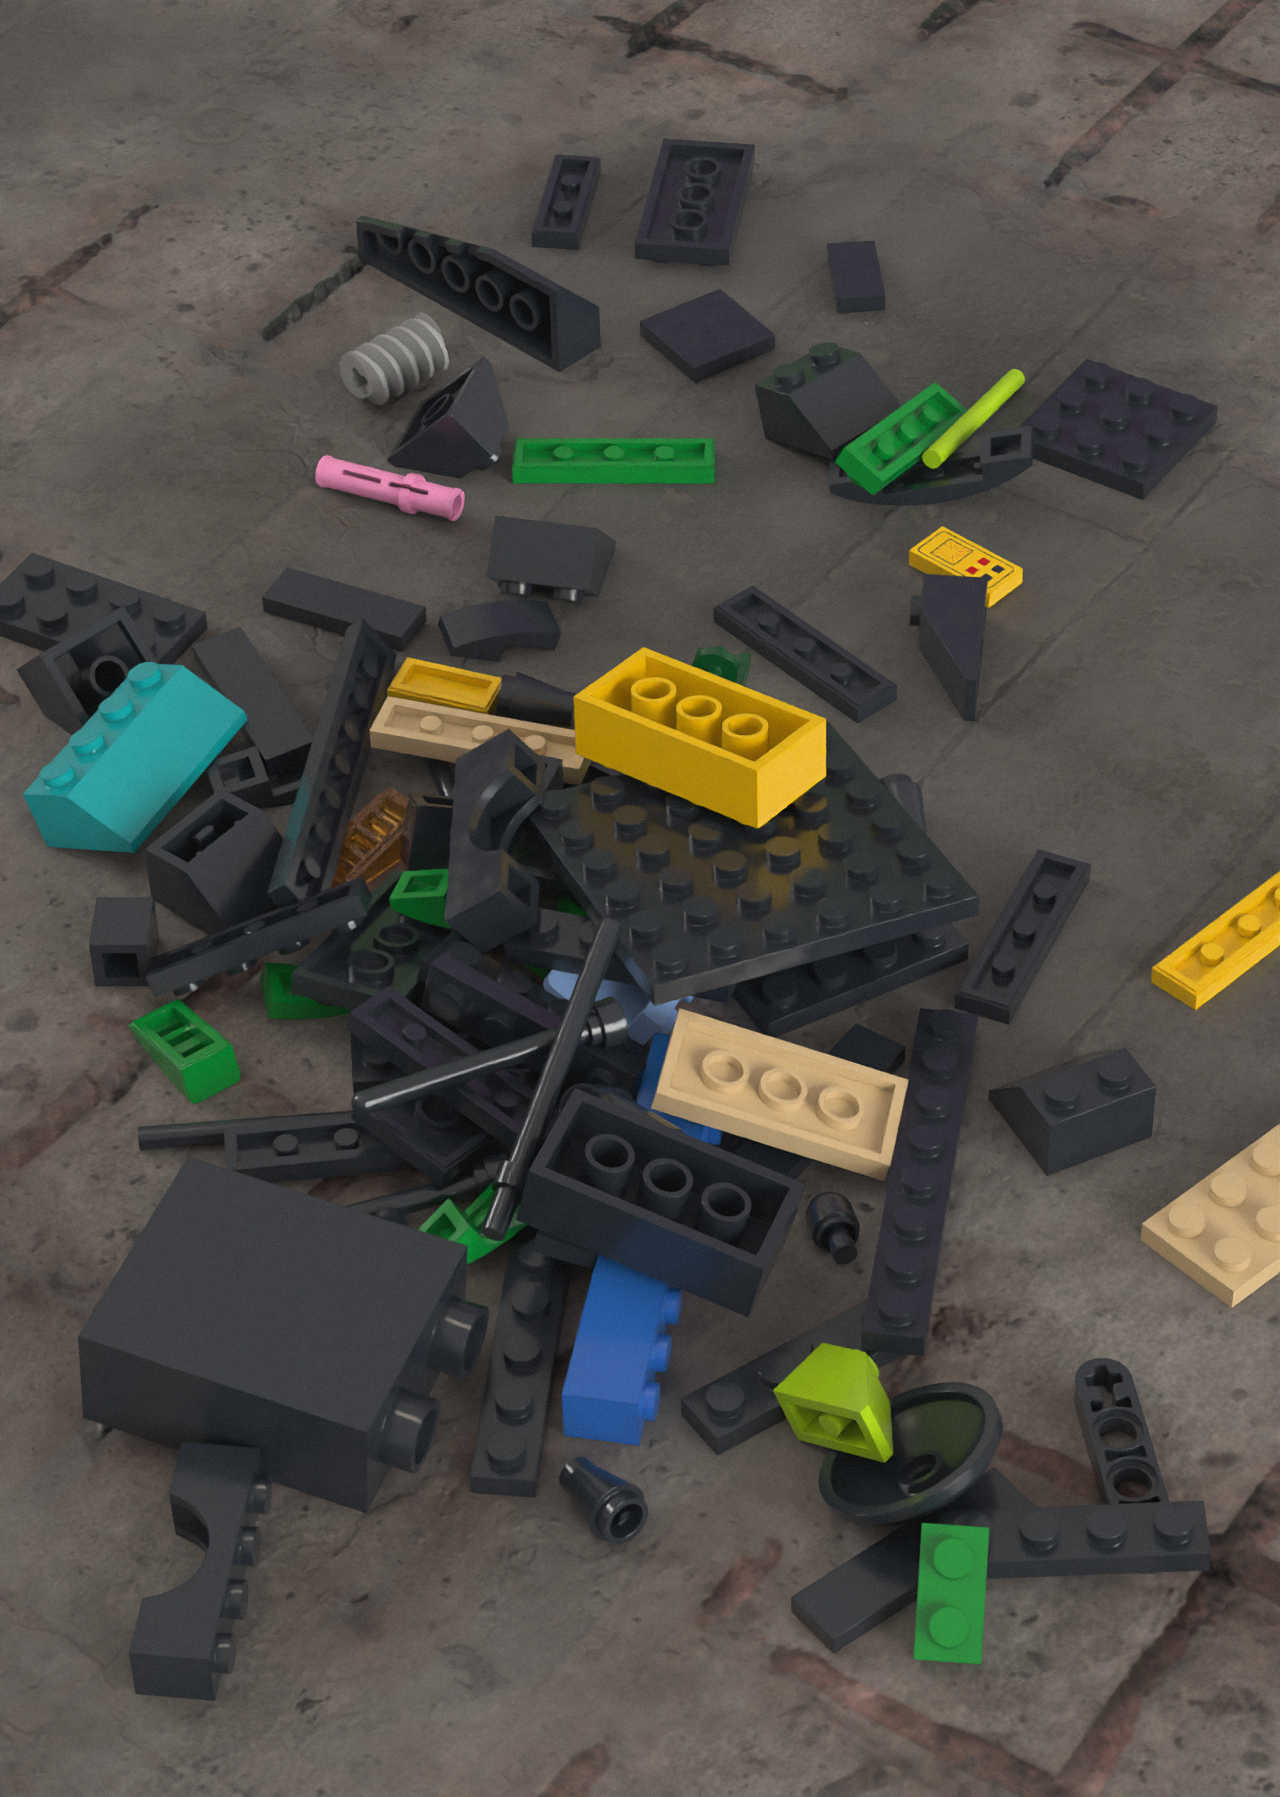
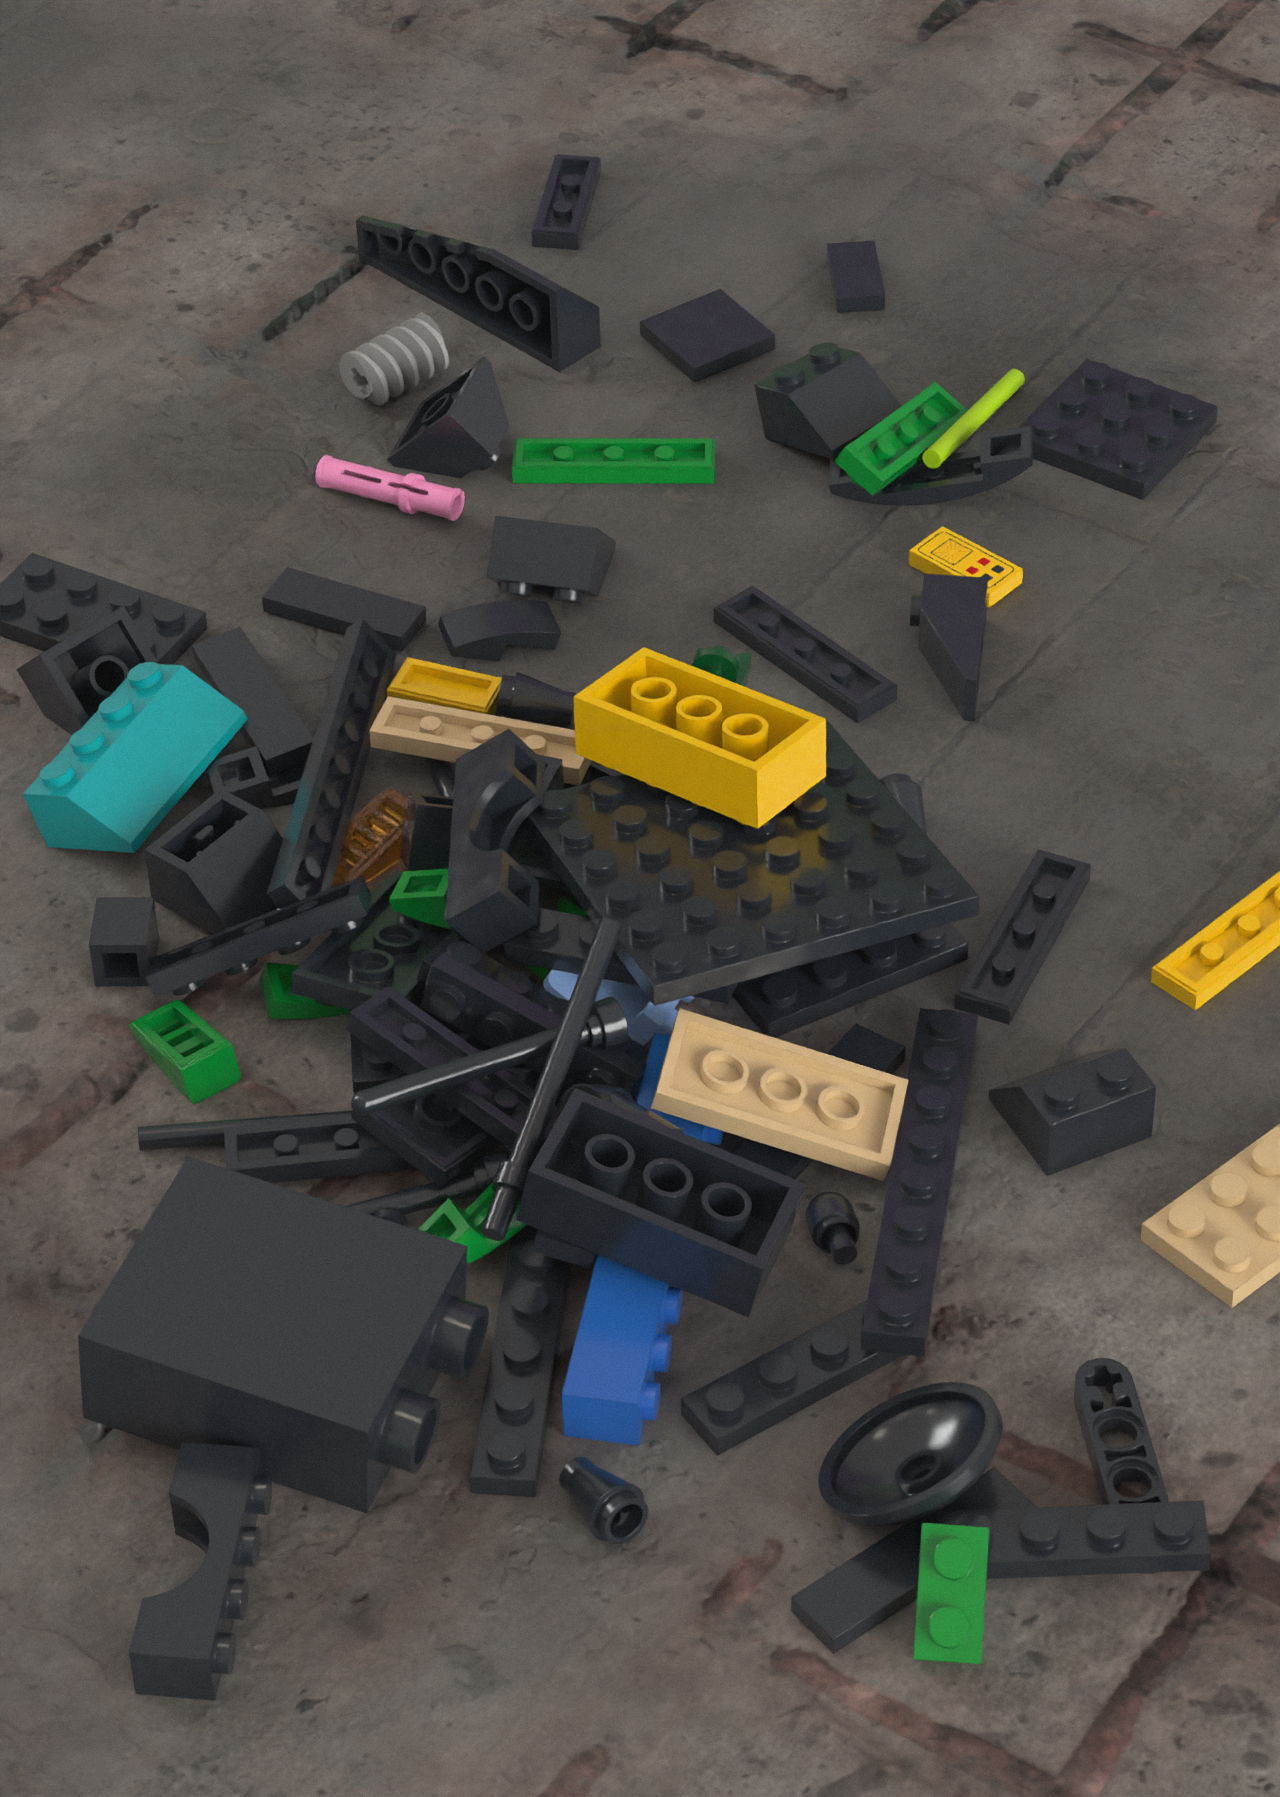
black plate [635,138,755,267] -> none
lime slope [773,1342,893,1463] -> none

